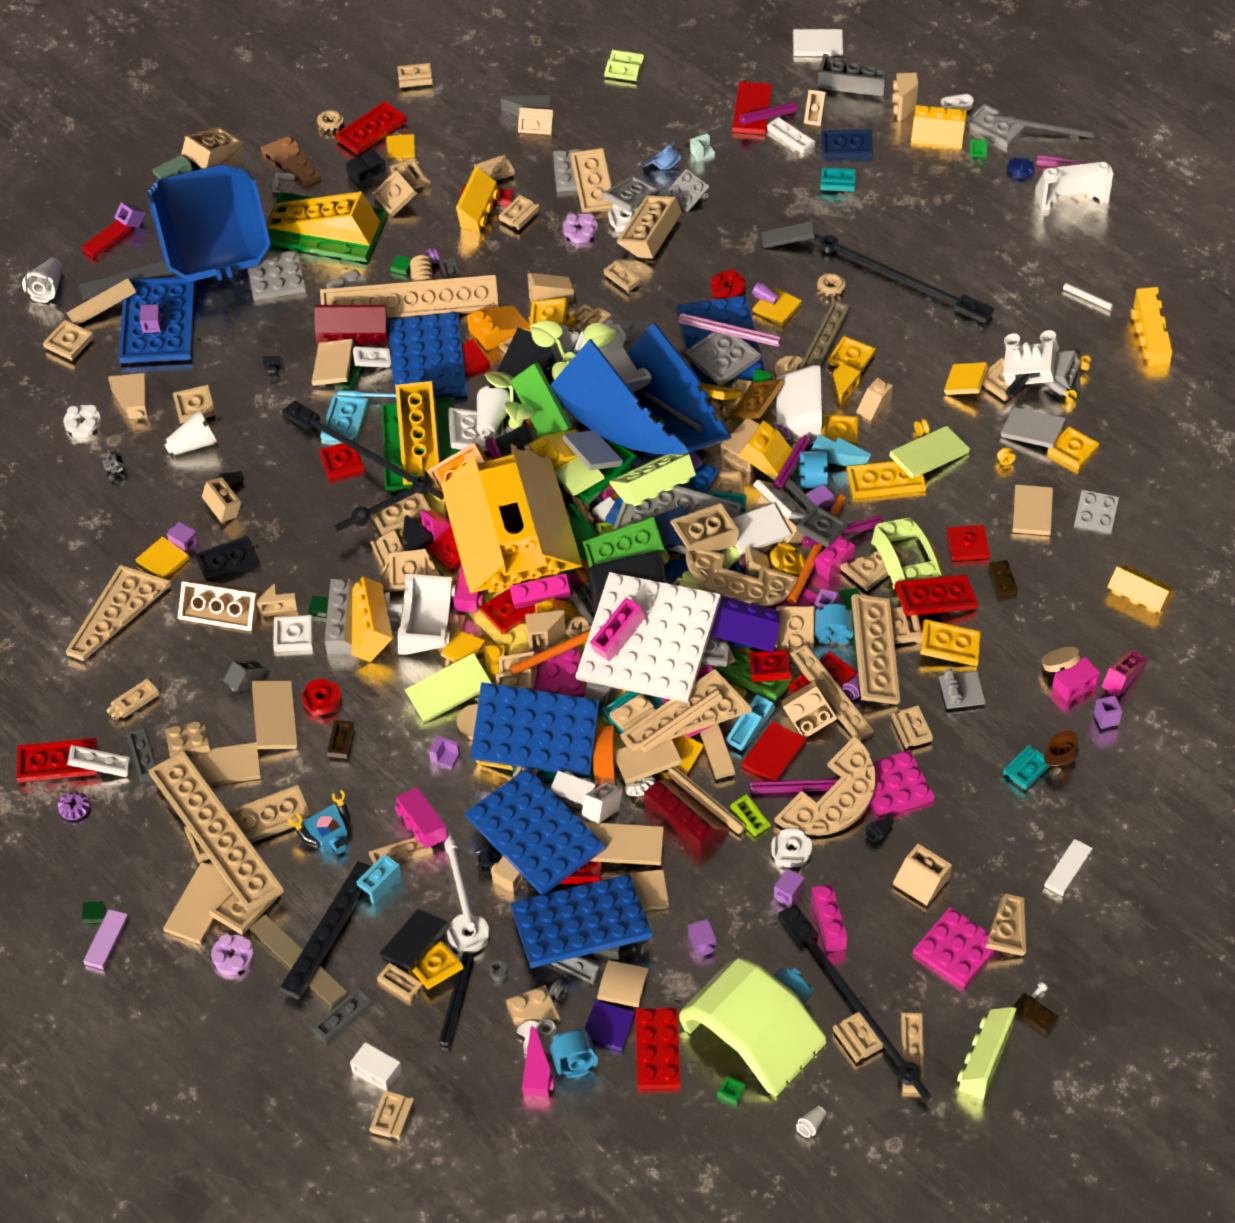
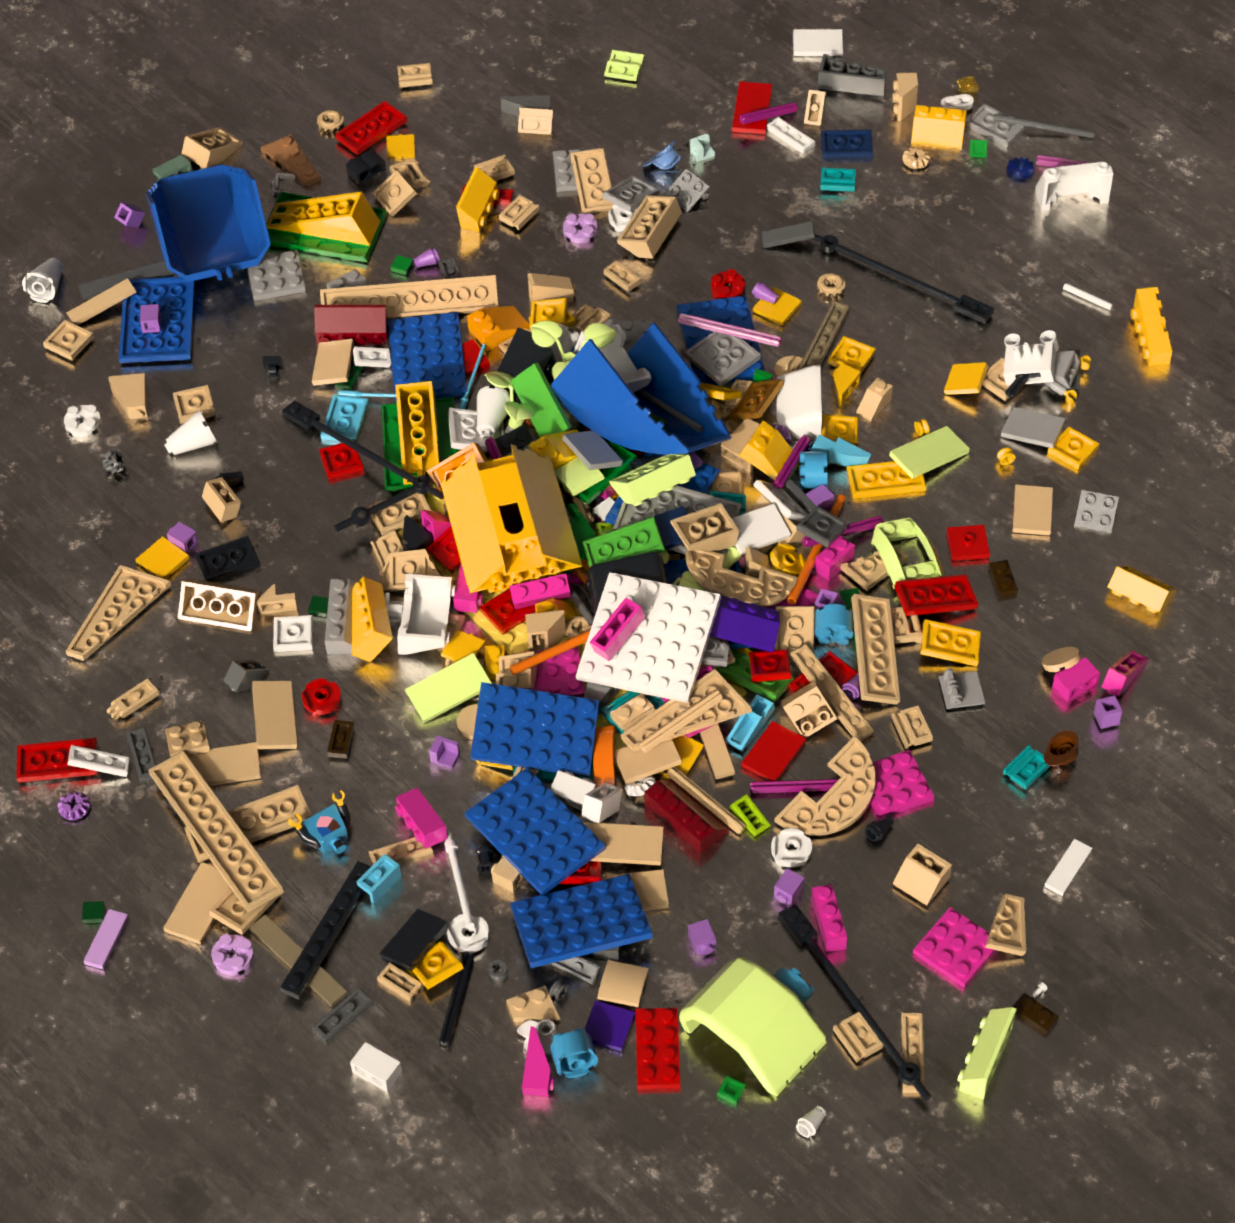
red tile [81,220,132,259] -> none
tan plate [370,1090,414,1140] -> none
tan piece [410,255,433,282] -> none
none -> medium azure piece [458,344,486,409]
none -> tan gear [902,147,930,169]
none -> clear yellow plate [957,76,979,94]

